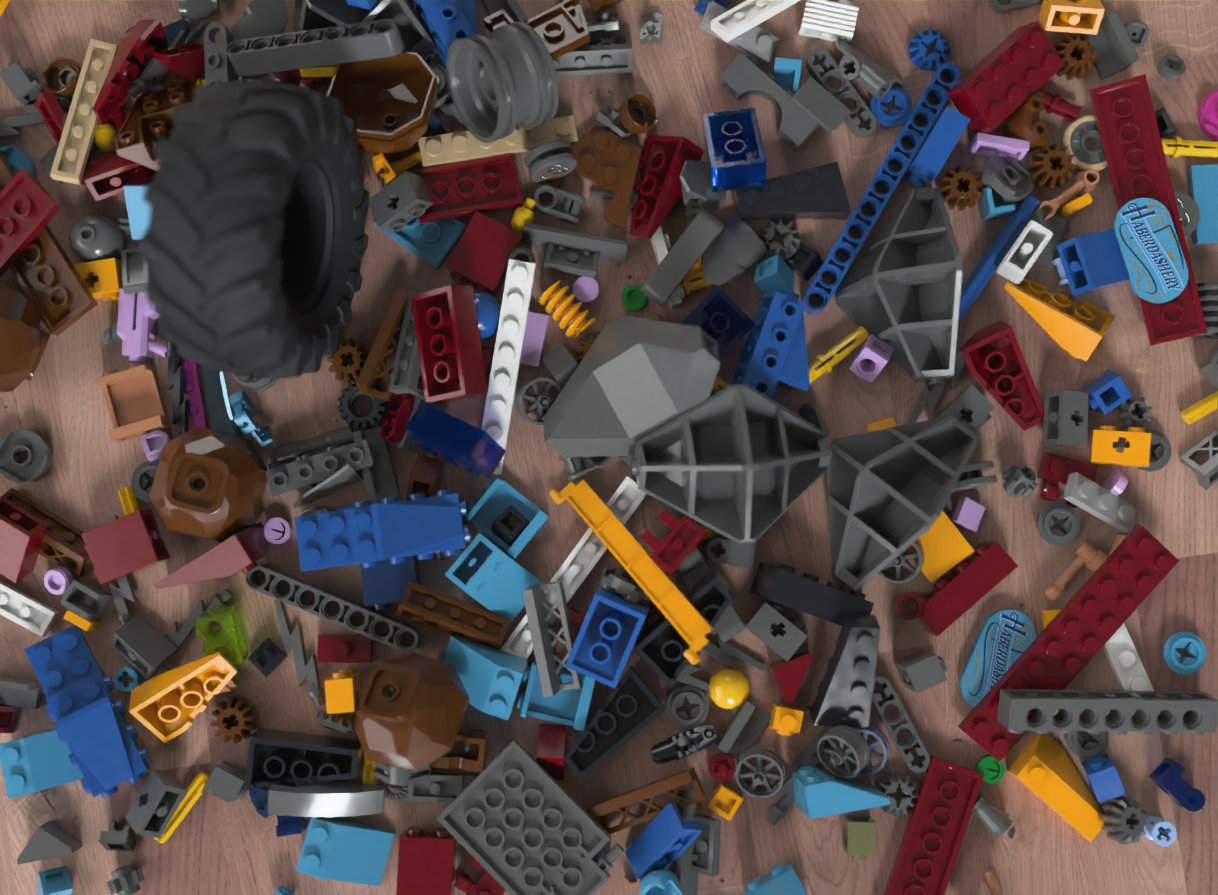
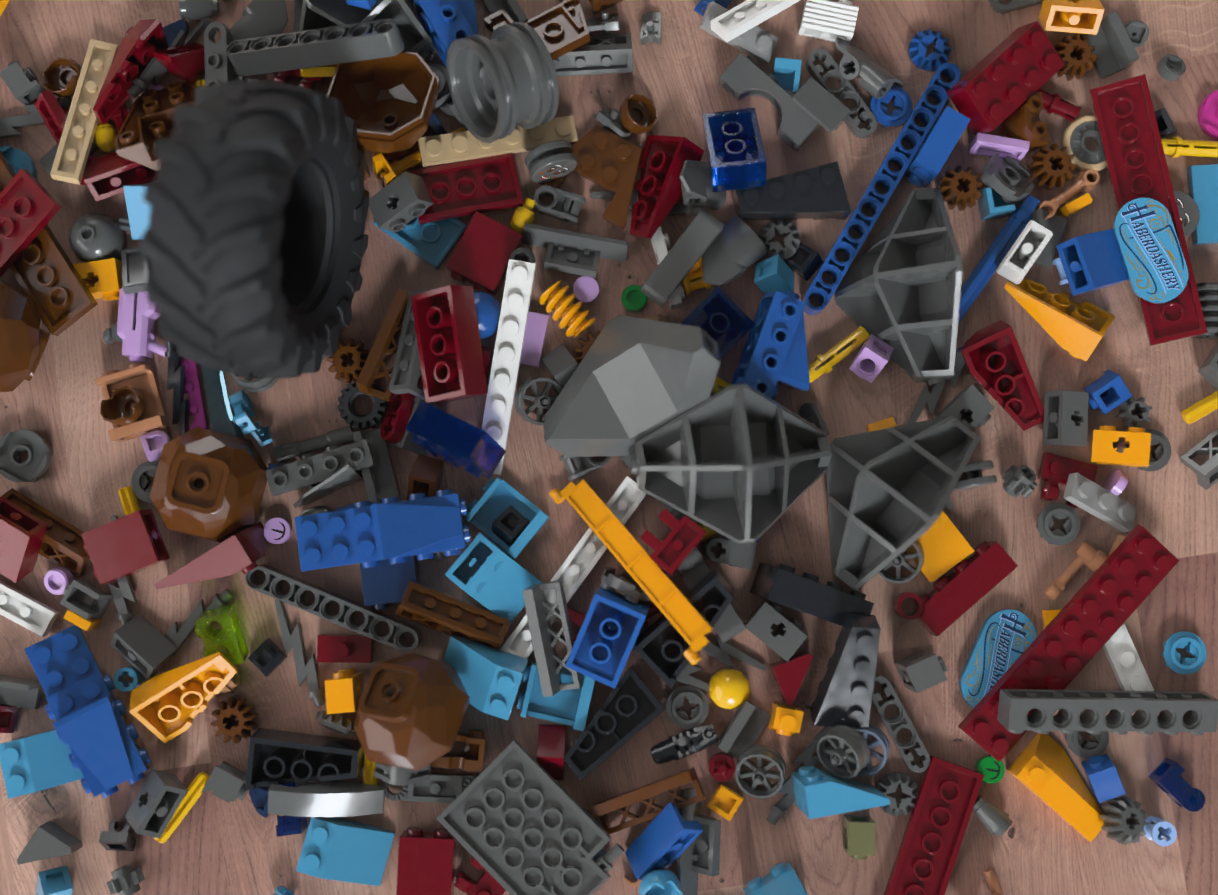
lavender tile [951,496,985,532] -> none
none -> reddish brown hair [100,386,145,426]

